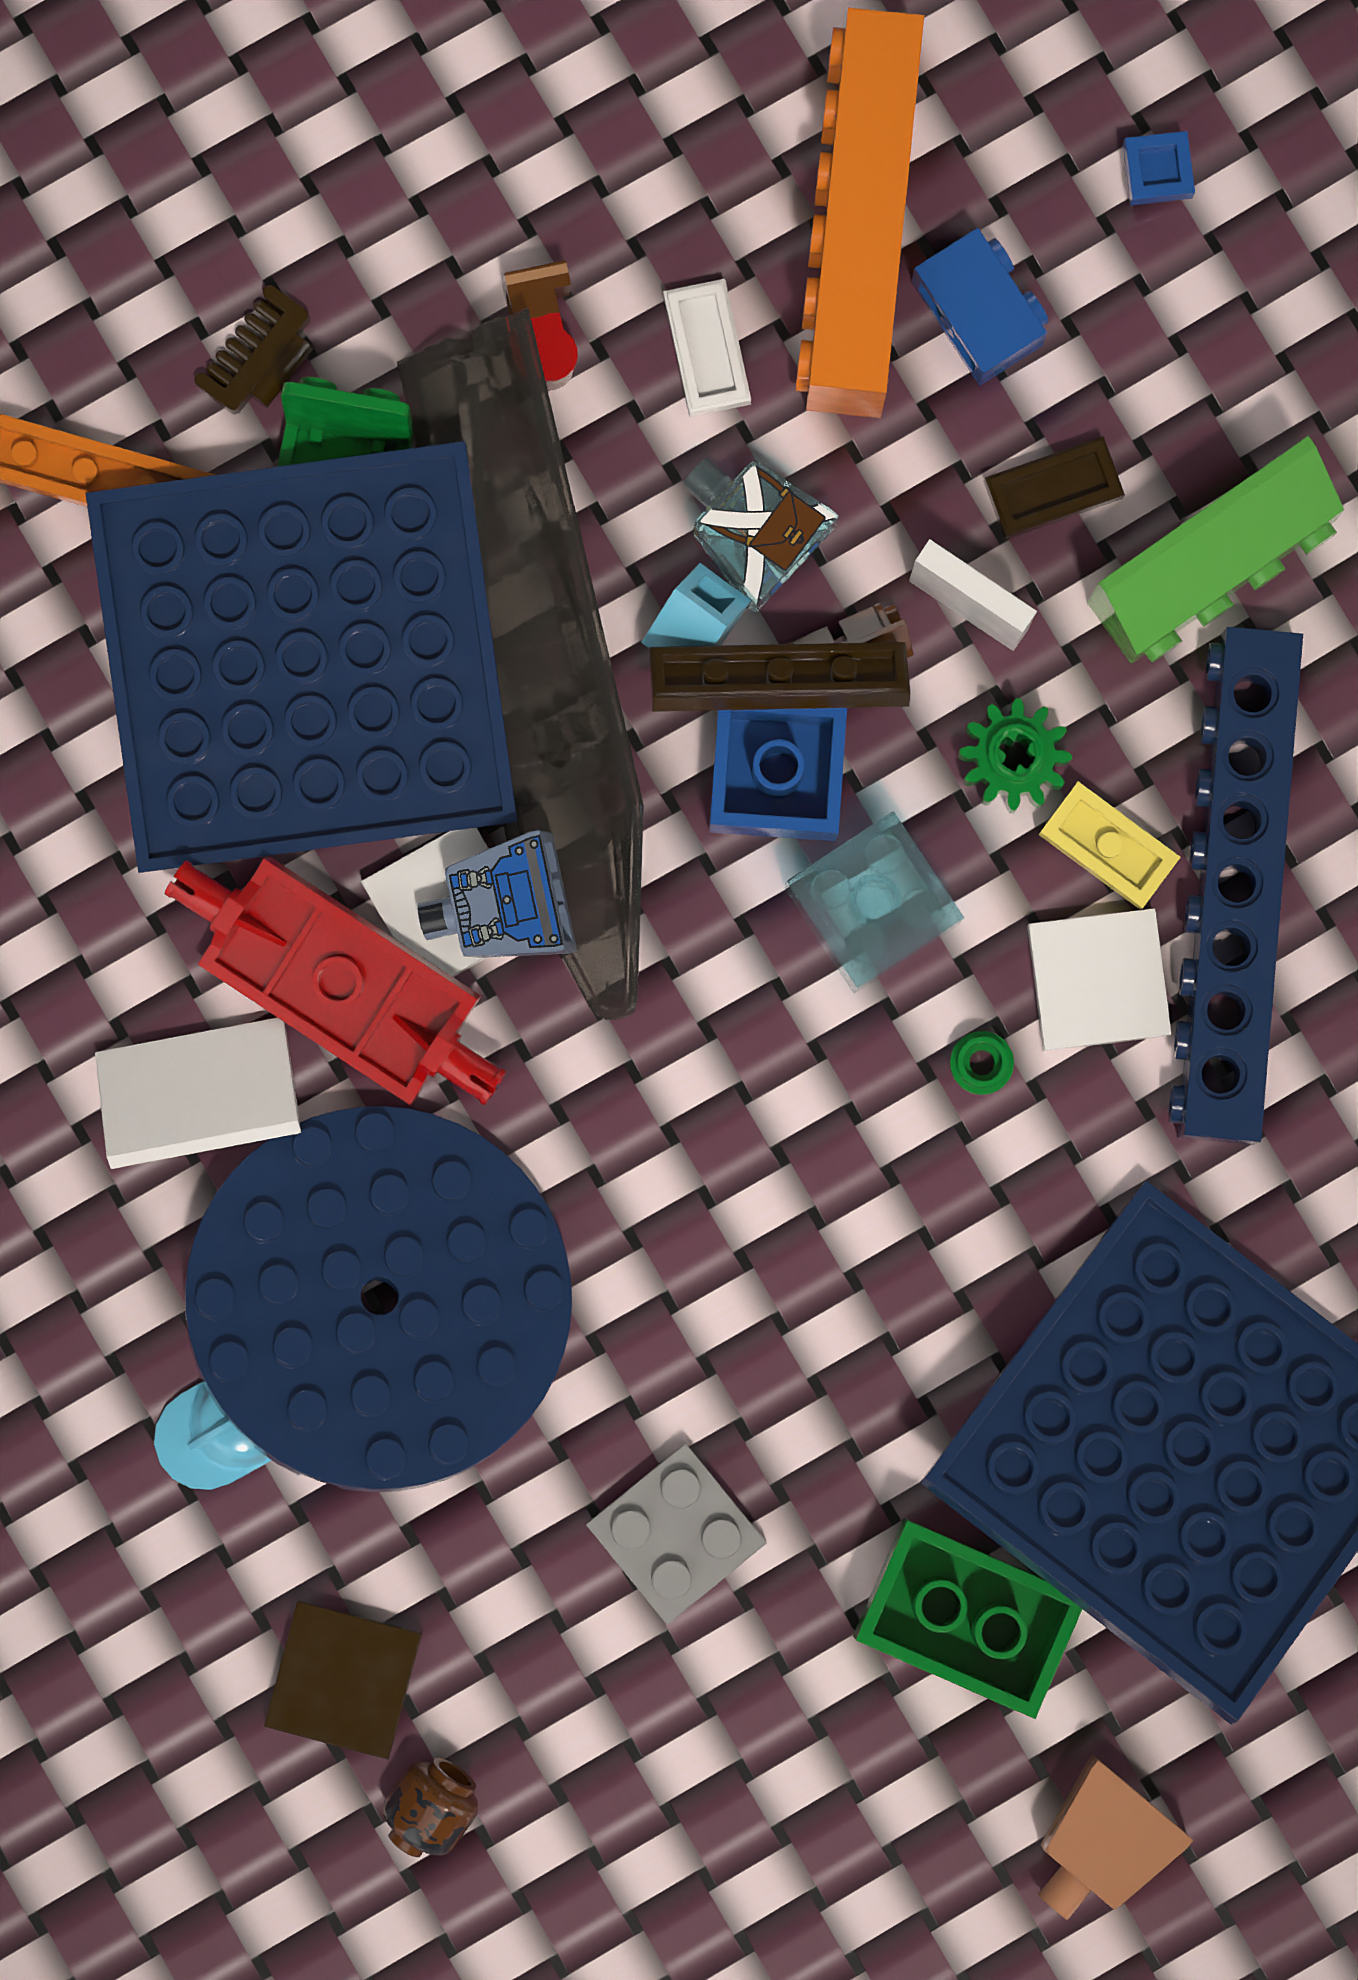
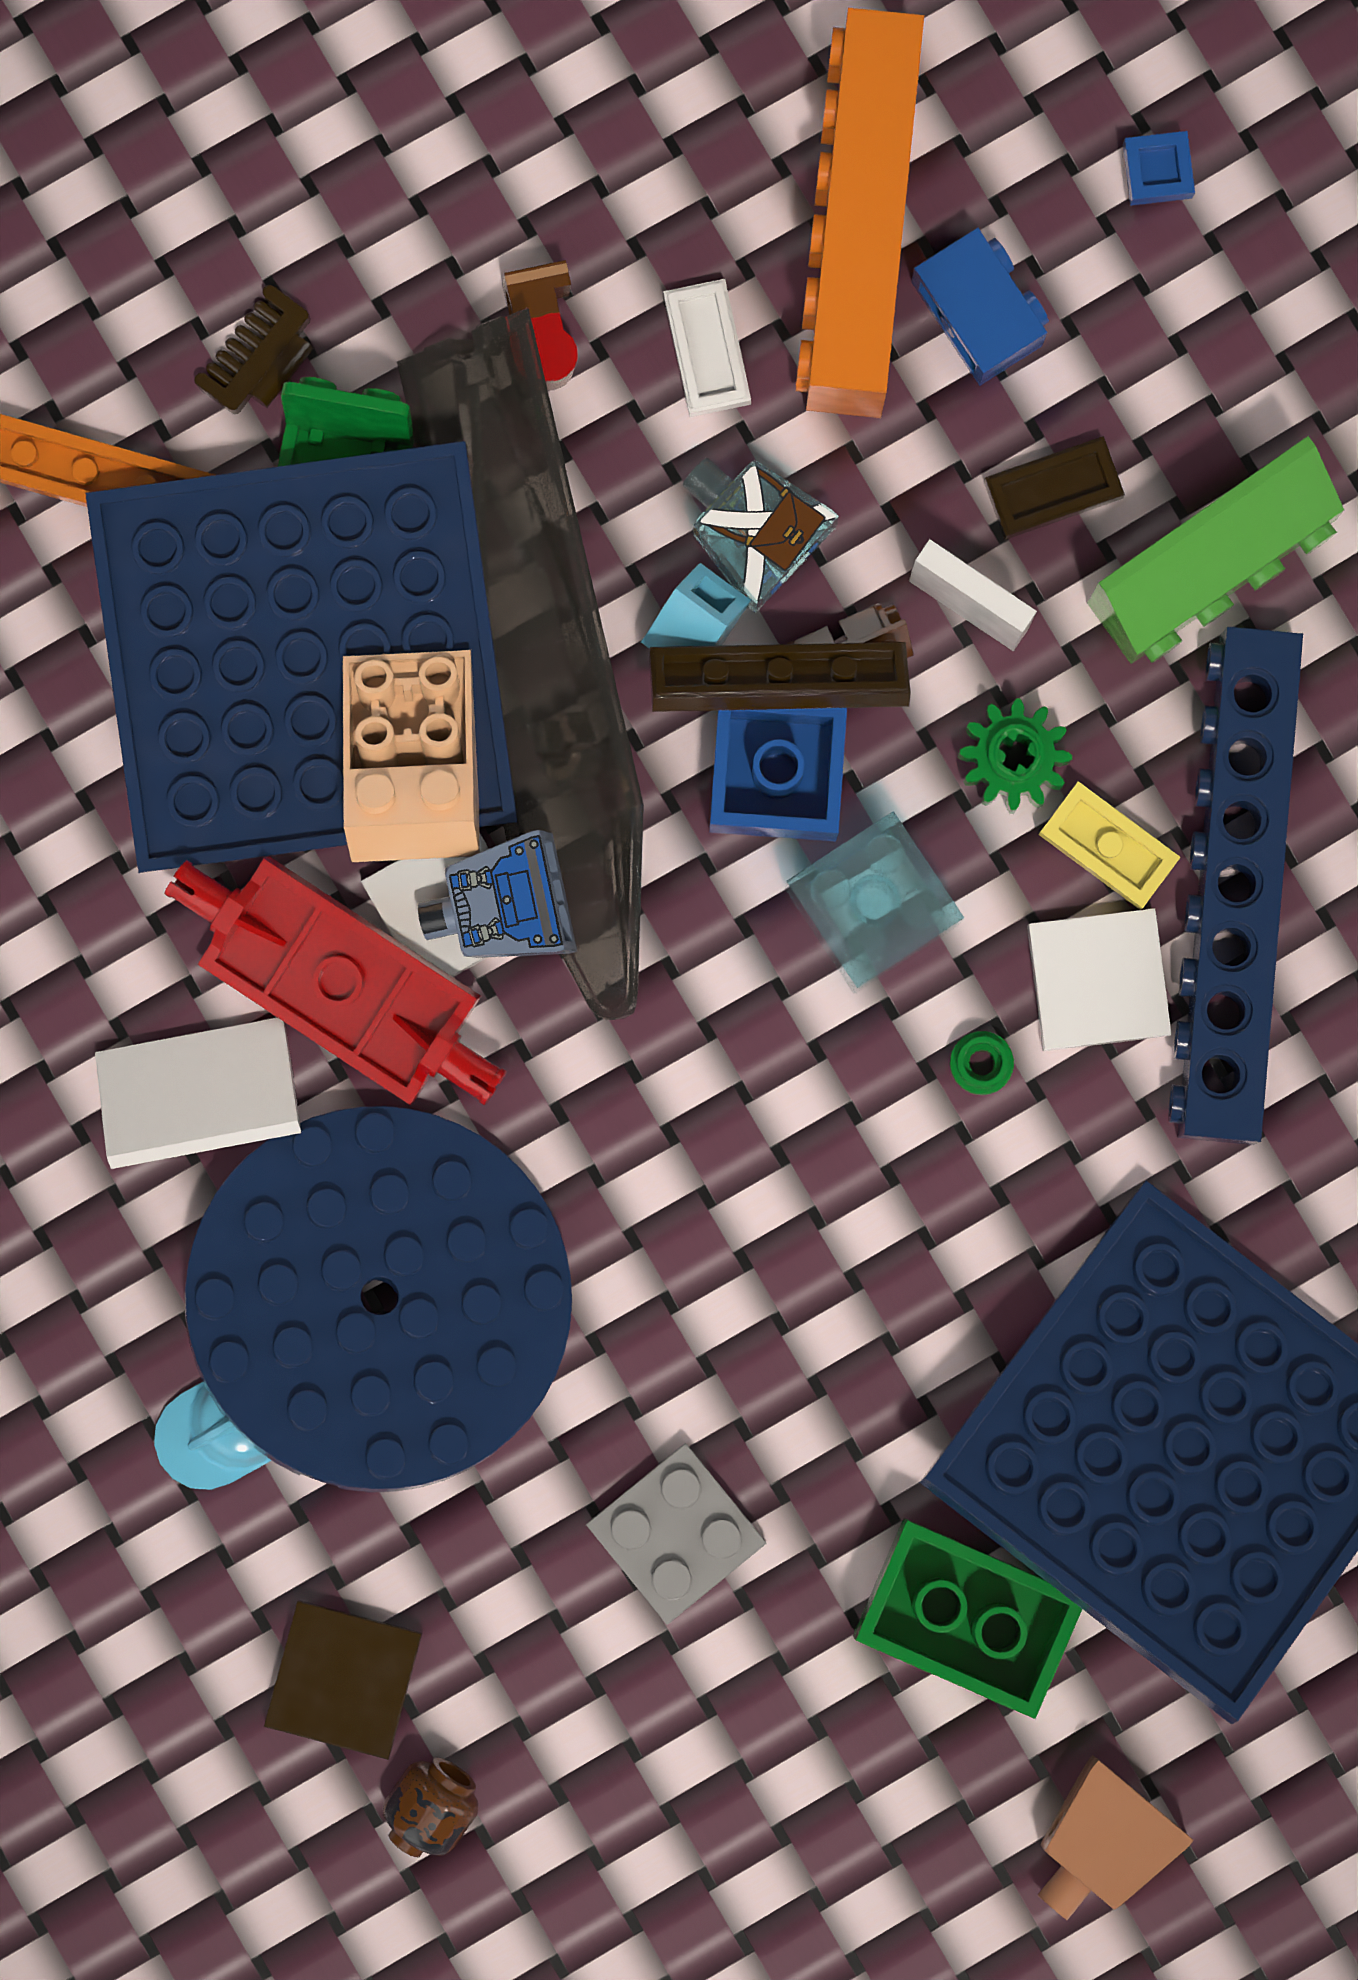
none -> light nougat slope [343,650,480,862]

